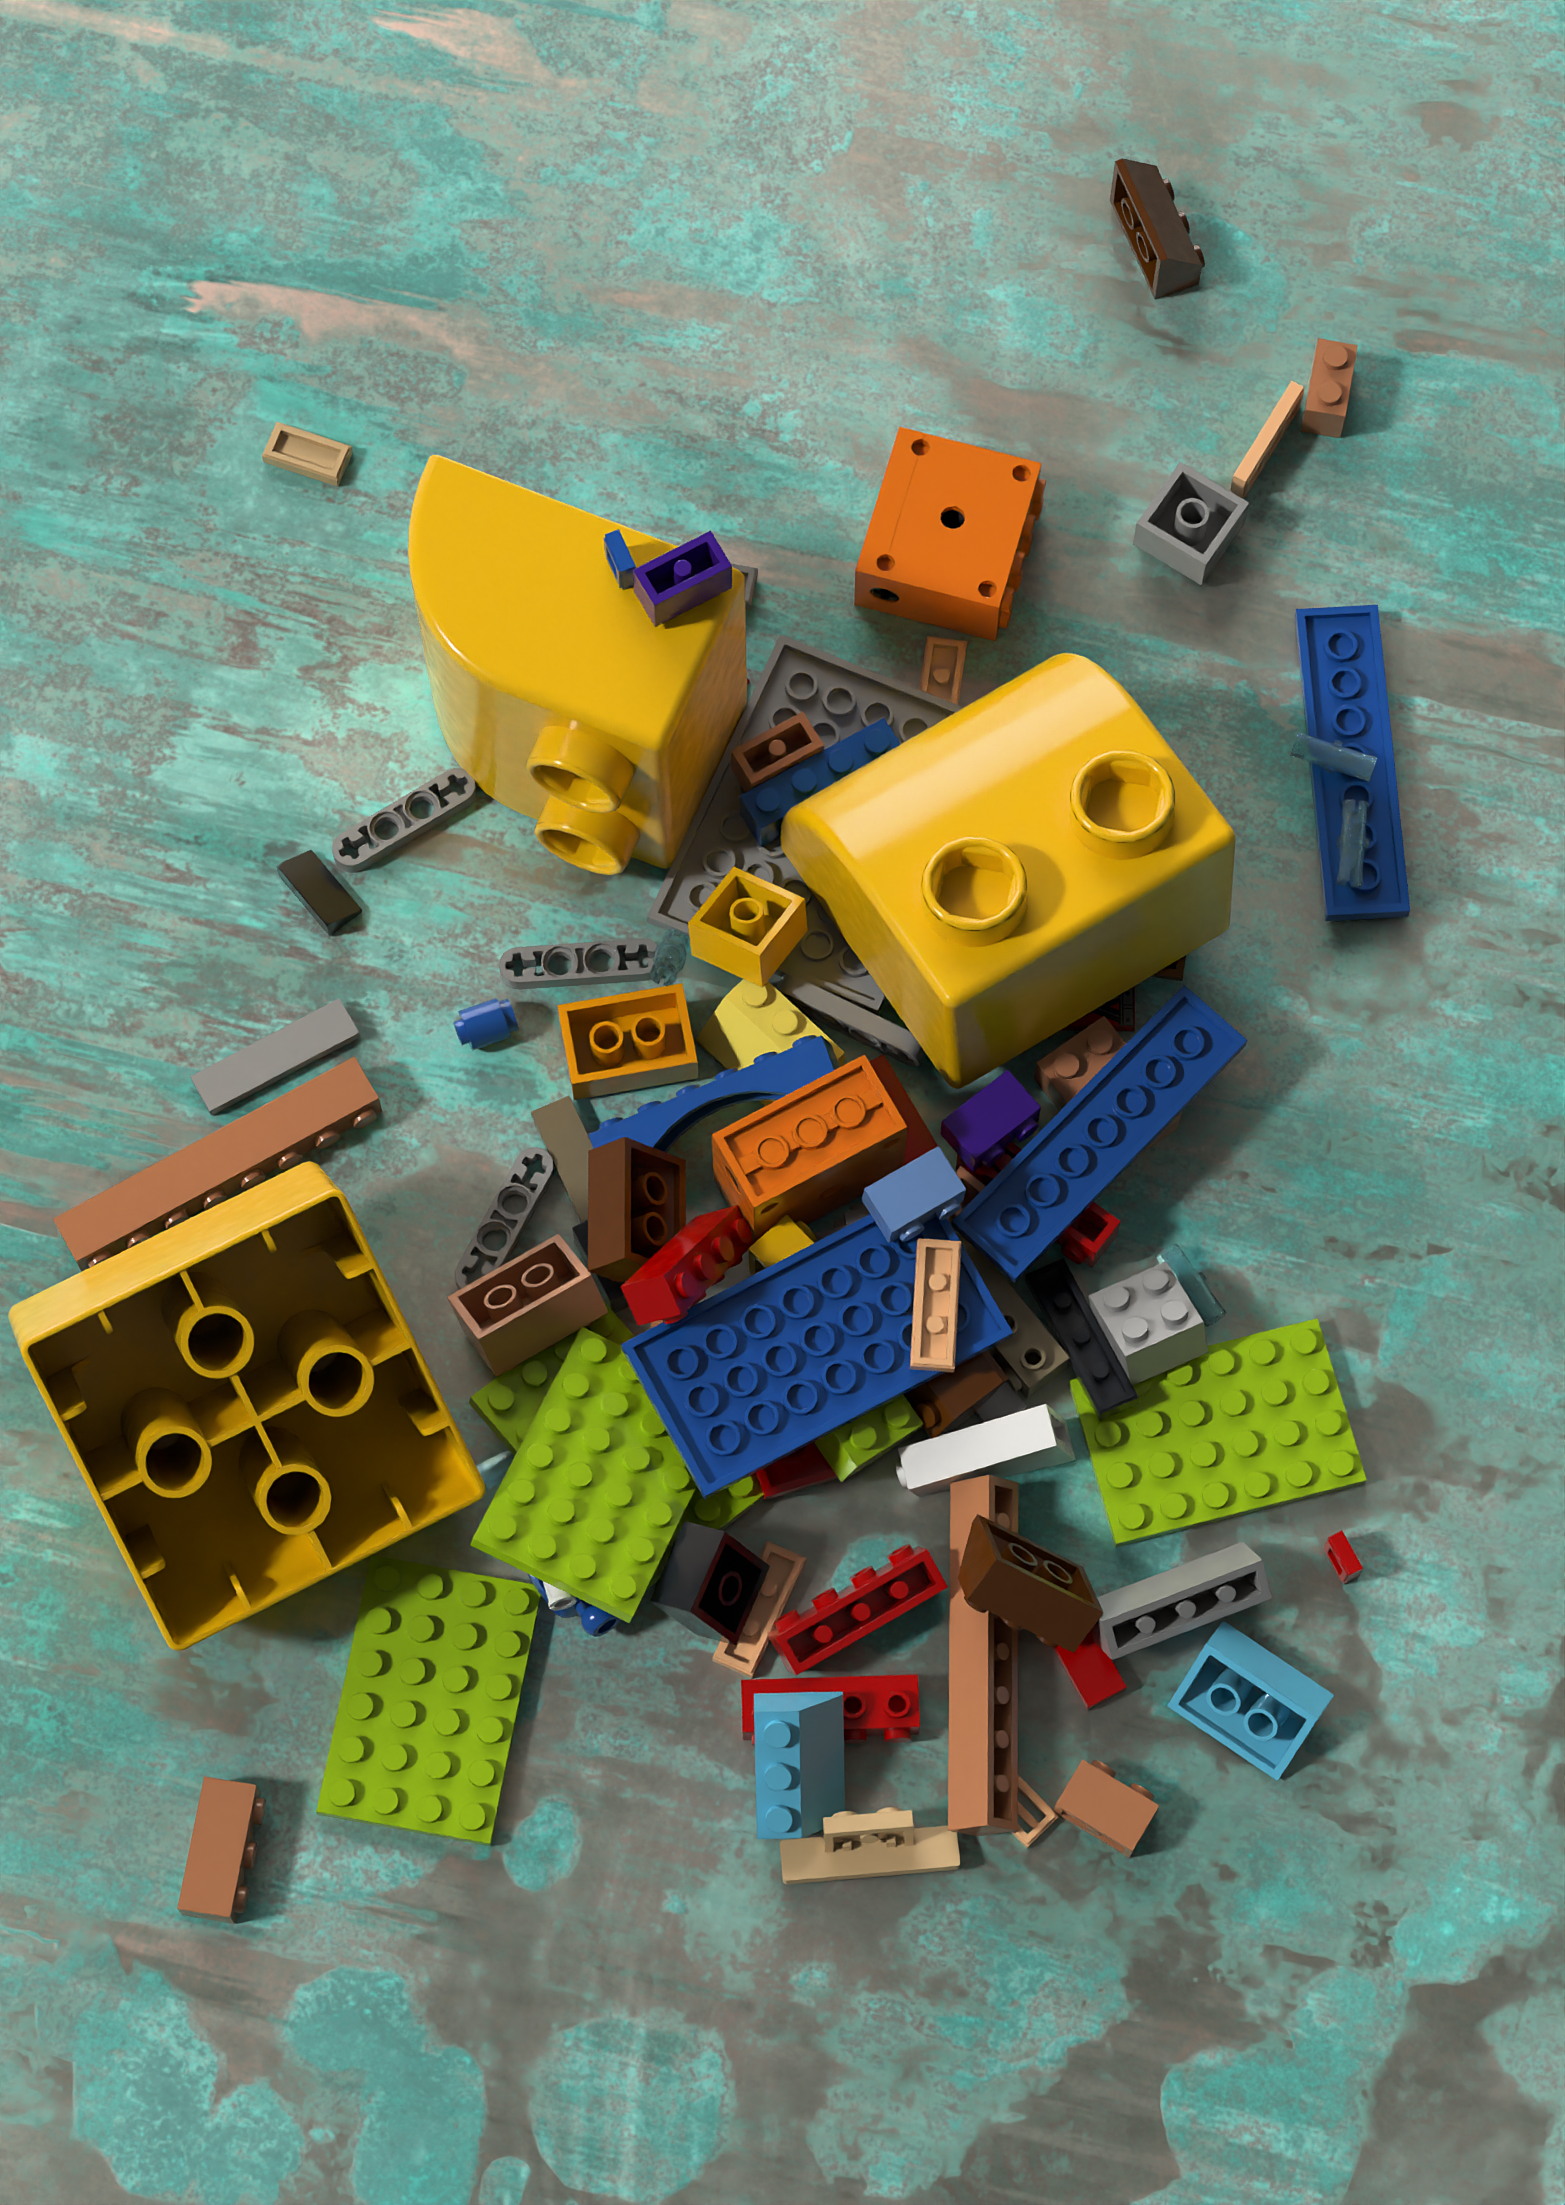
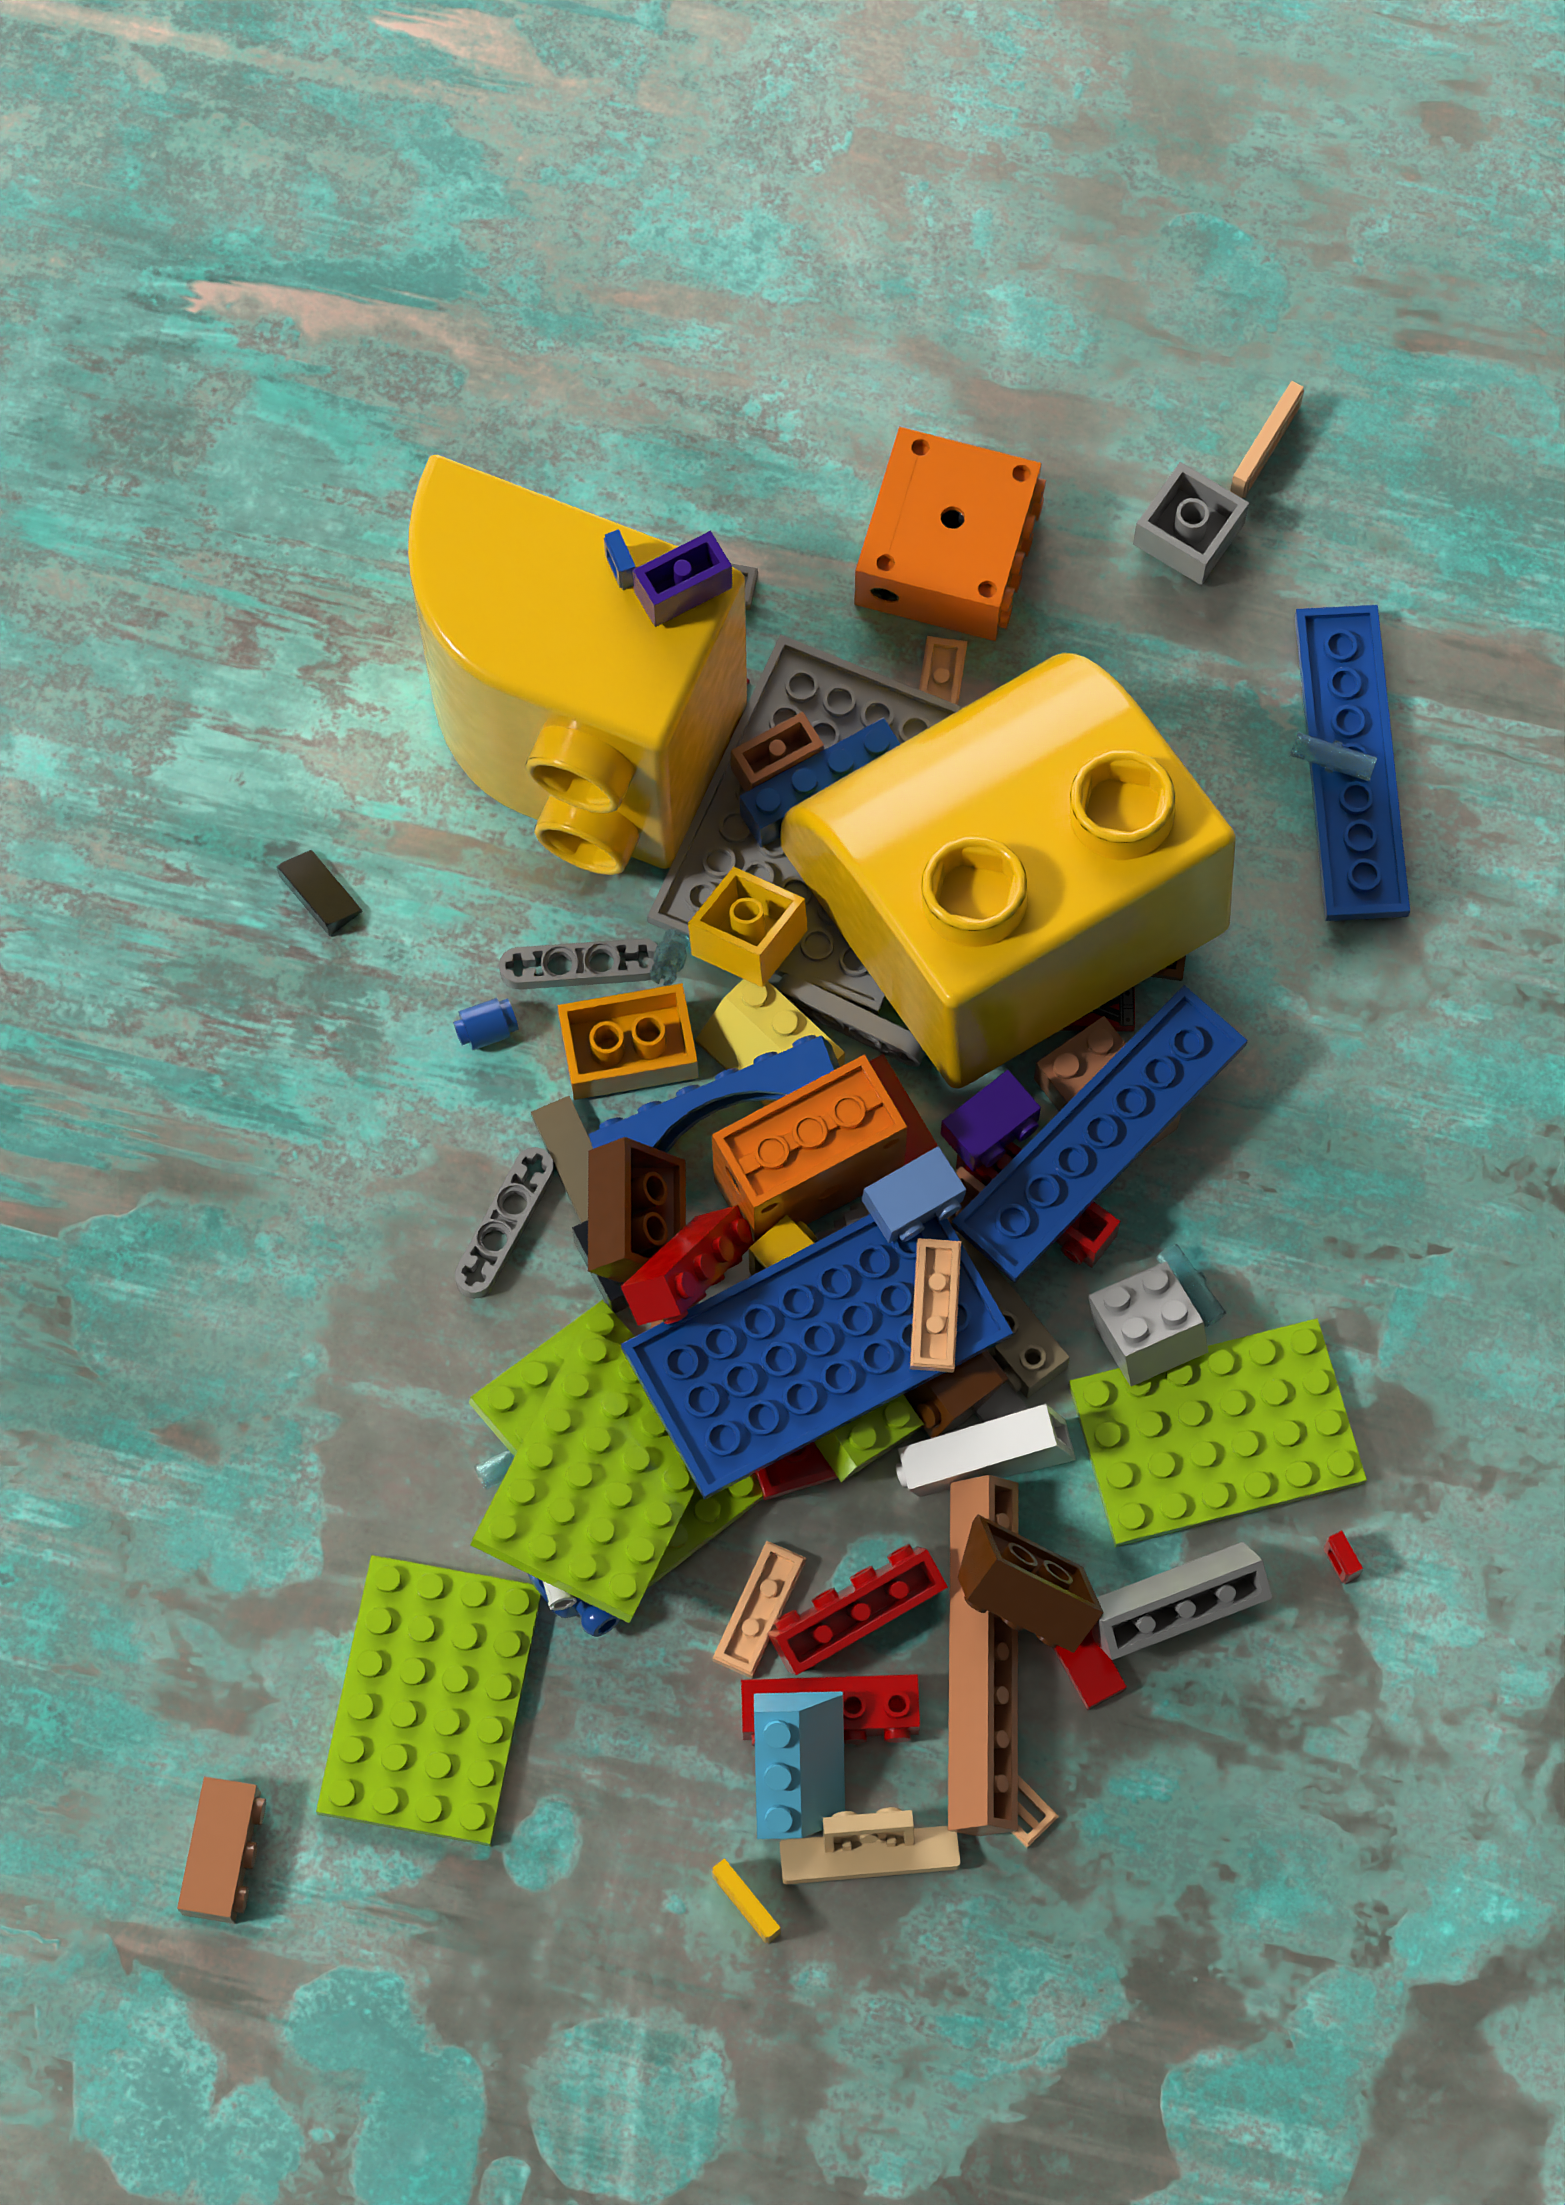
yellow piece [8,1161,486,1651] -> none
nougat brick [53,1056,382,1272] -> none
light grey tile [190,998,360,1116] -> none
tan tile [262,422,353,487] -> none
light grey beam [332,768,476,873] -> none
nougat brick [447,1233,609,1377] -> none
black brick [650,1521,770,1646] -> none
black tile [1025,1258,1139,1421] -> none
nougat brick [1053,1759,1159,1858] -> none
reddish brown slope [1110,158,1205,299] -> none
medium azure slope [1167,1621,1334,1781] -> none
nougat brick [1300,338,1358,438] -> none
clear light blue pin [1336,800,1369,887] -> none
none -> yellow tile [712,1858,781,1944]

